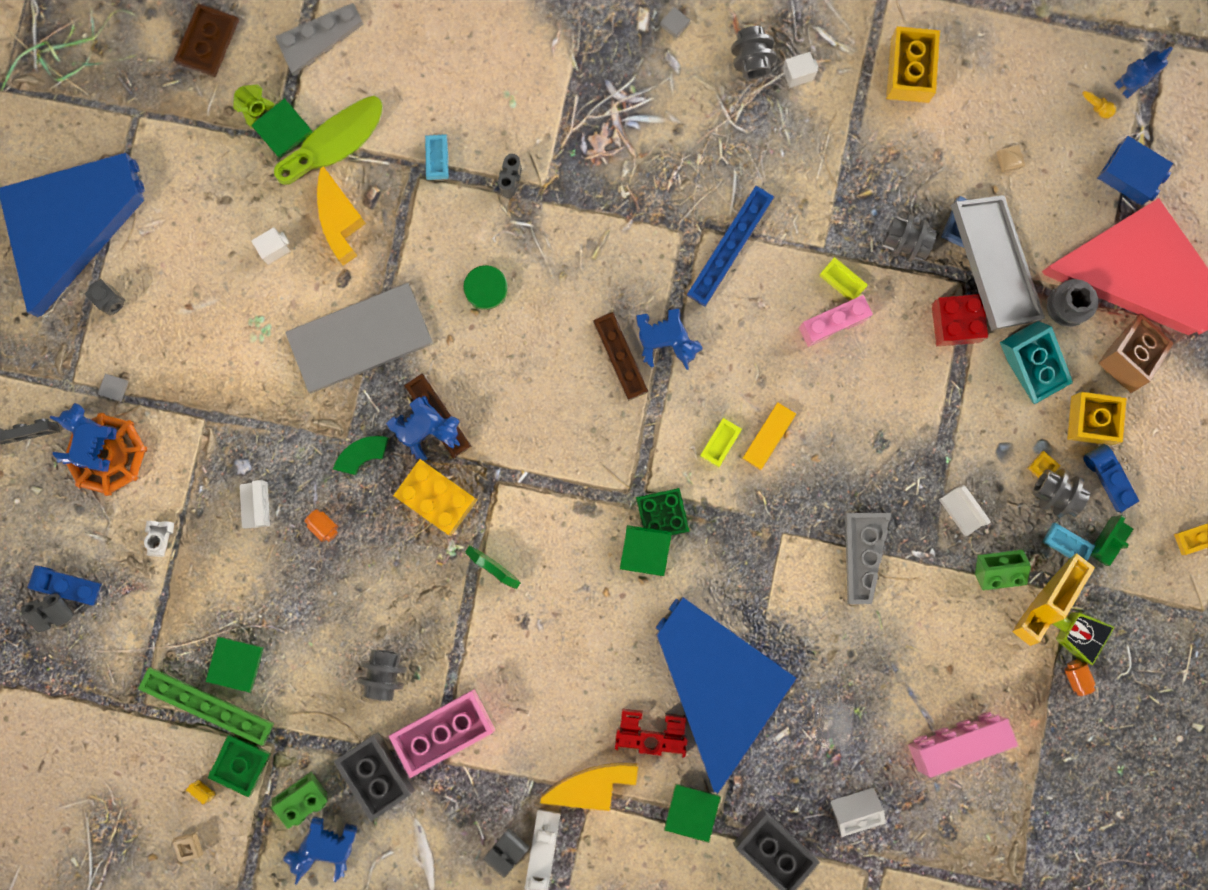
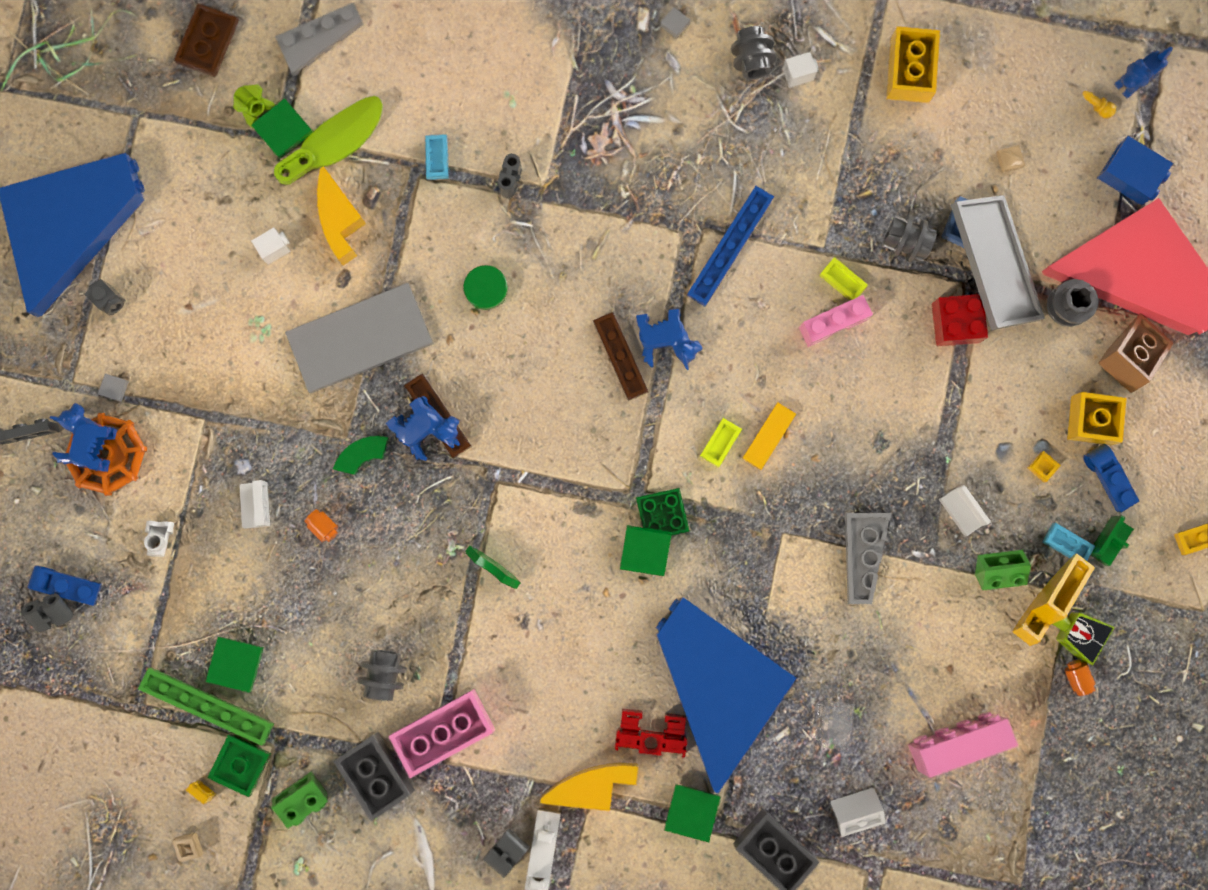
blue animal [283,817,357,885] -> none
yellow brick [393,459,477,536] -> none
teal slope [1000,321,1073,404] -> none
flat silver piece [1032,468,1090,518] -> none

